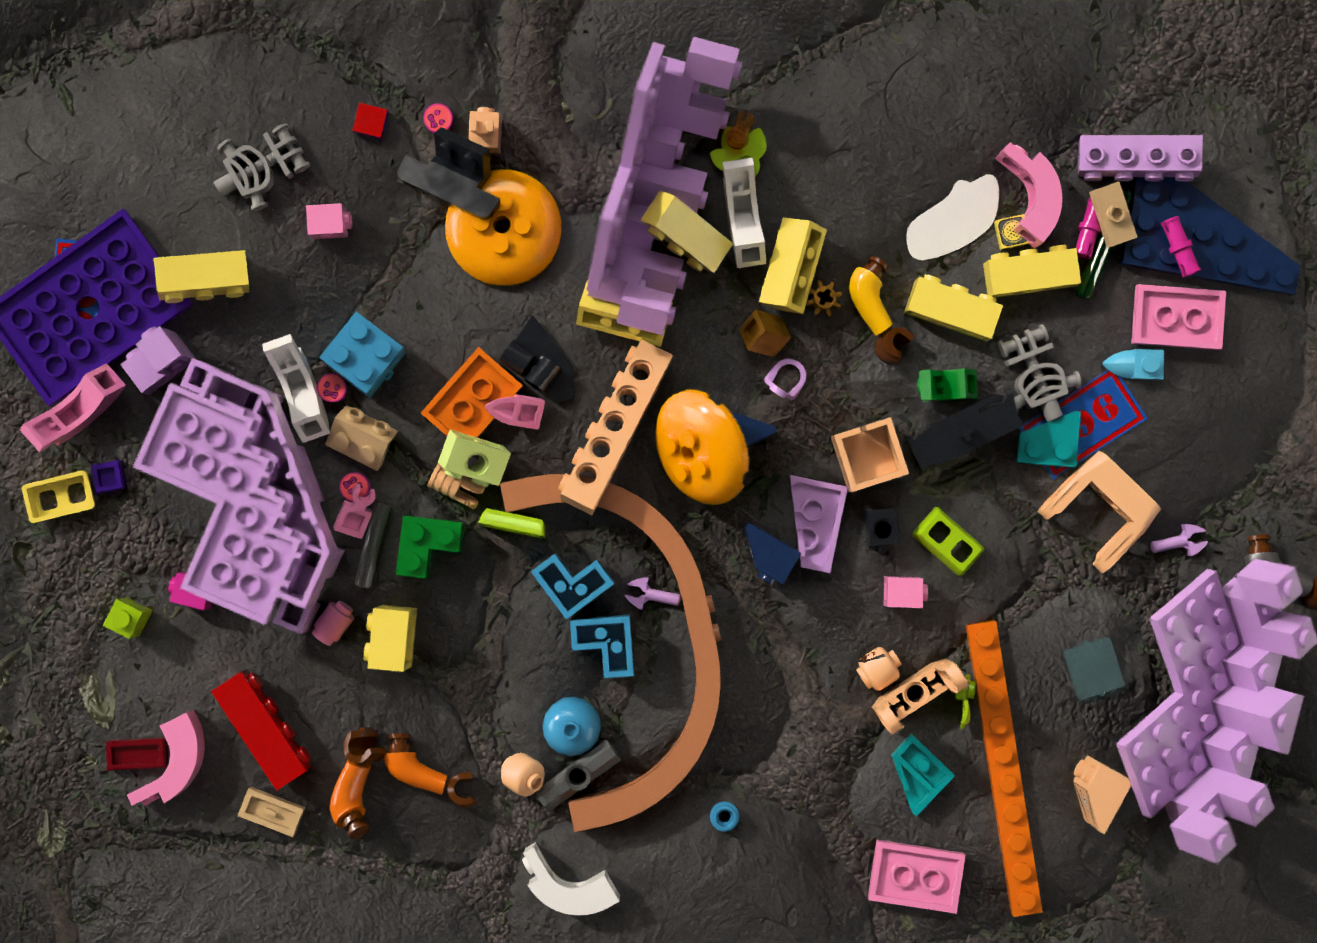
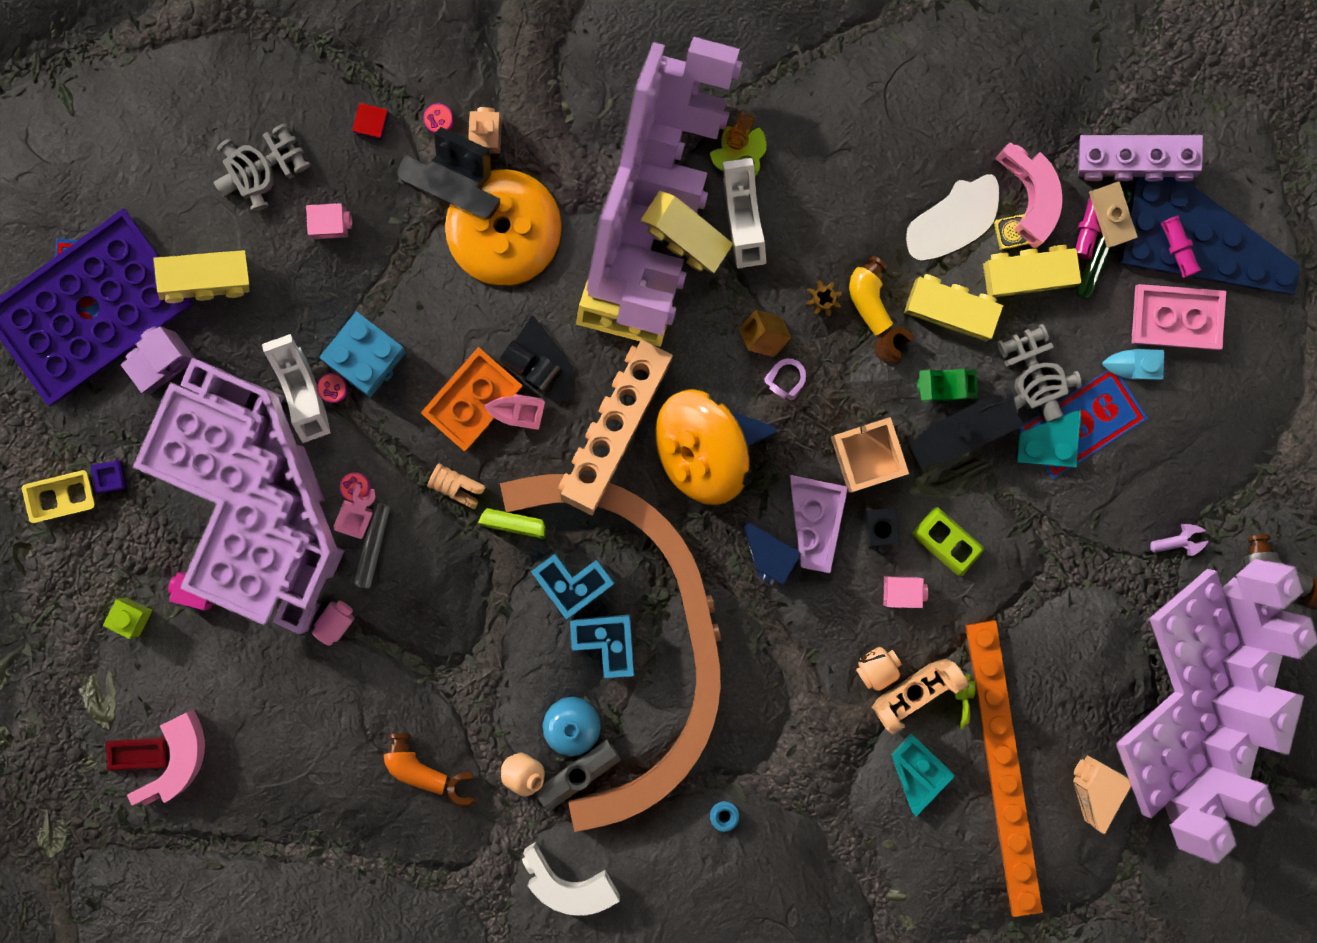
bright pink arch [20,363,126,452] -> none
red brick [211,669,312,791] -> none
tan plate [238,787,306,837] -> none
tan bracket [325,406,398,471] -> none
piece [329,727,387,839] -> none
light yellow piece [364,605,417,672] -> none
green brick [396,516,466,578] -> none
yellowish green brick [438,429,511,487] -> none
lavender bar [625,577,681,610] -> none
light yellow brick [759,217,827,314] -> none
bright pink plate [868,839,965,914] -> none
light nougat connector [1038,451,1161,573] -> none
clear light blue piece [1063,636,1125,700] -> none

